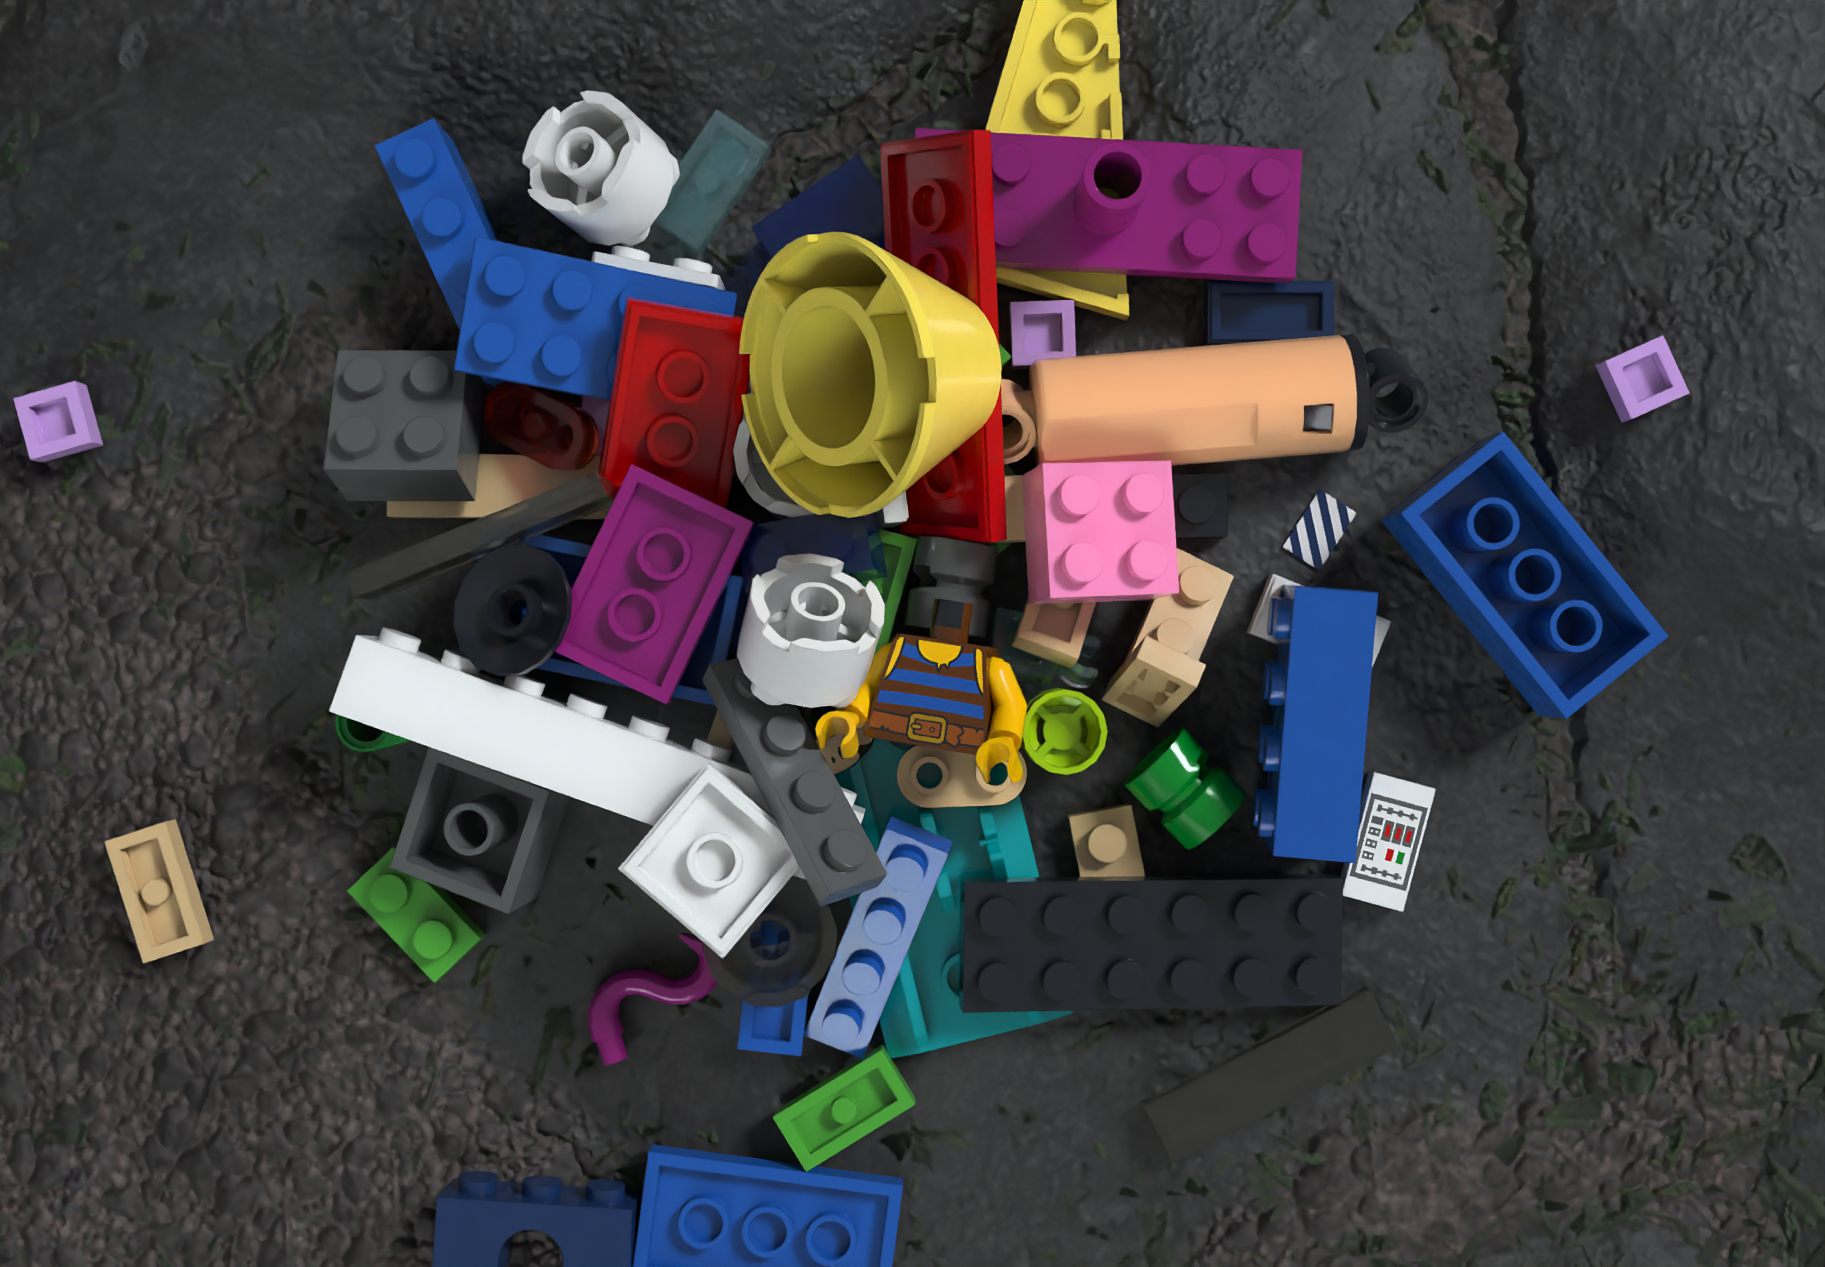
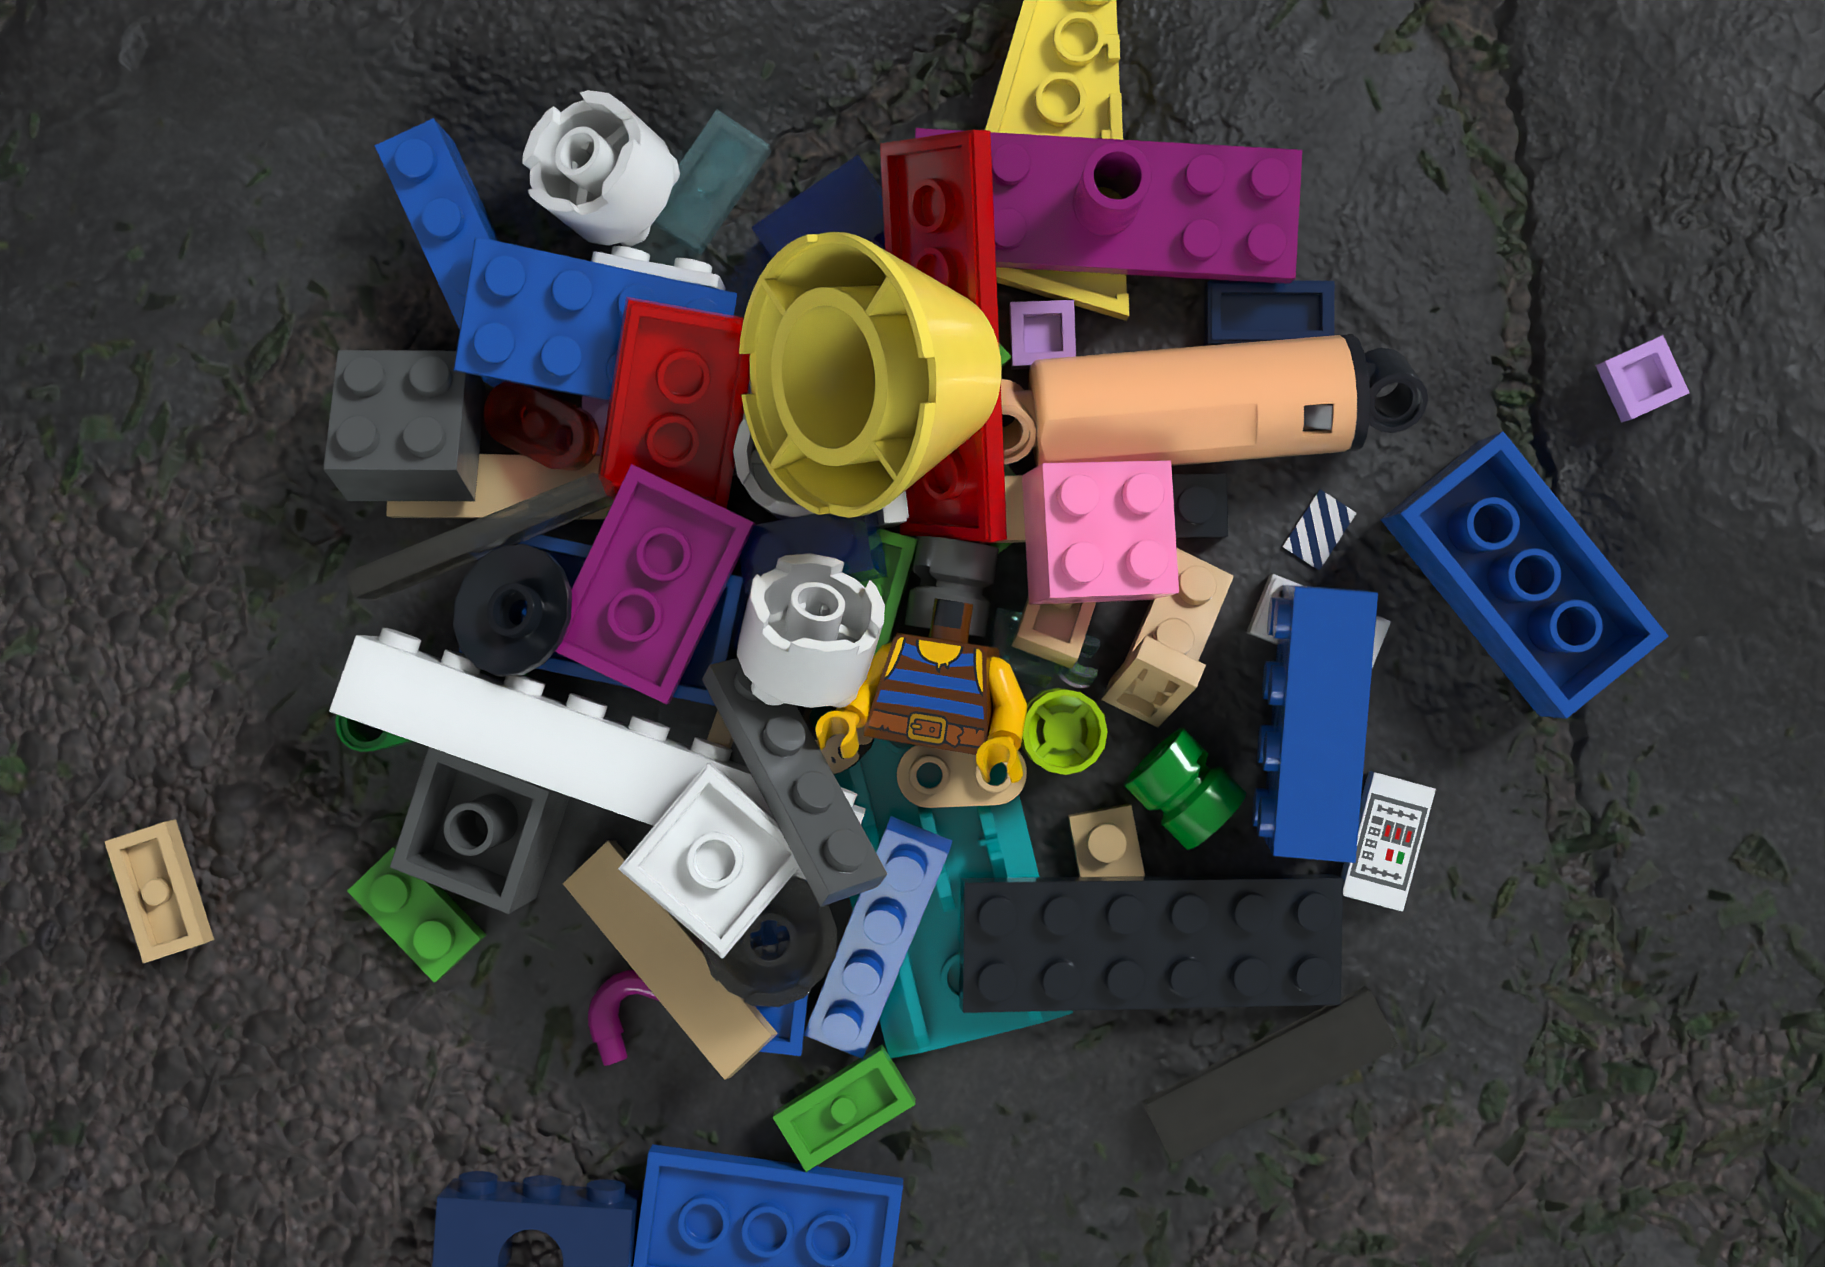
lavender plate [13,381,103,462] -> none
none -> tan tile [563,840,778,1080]

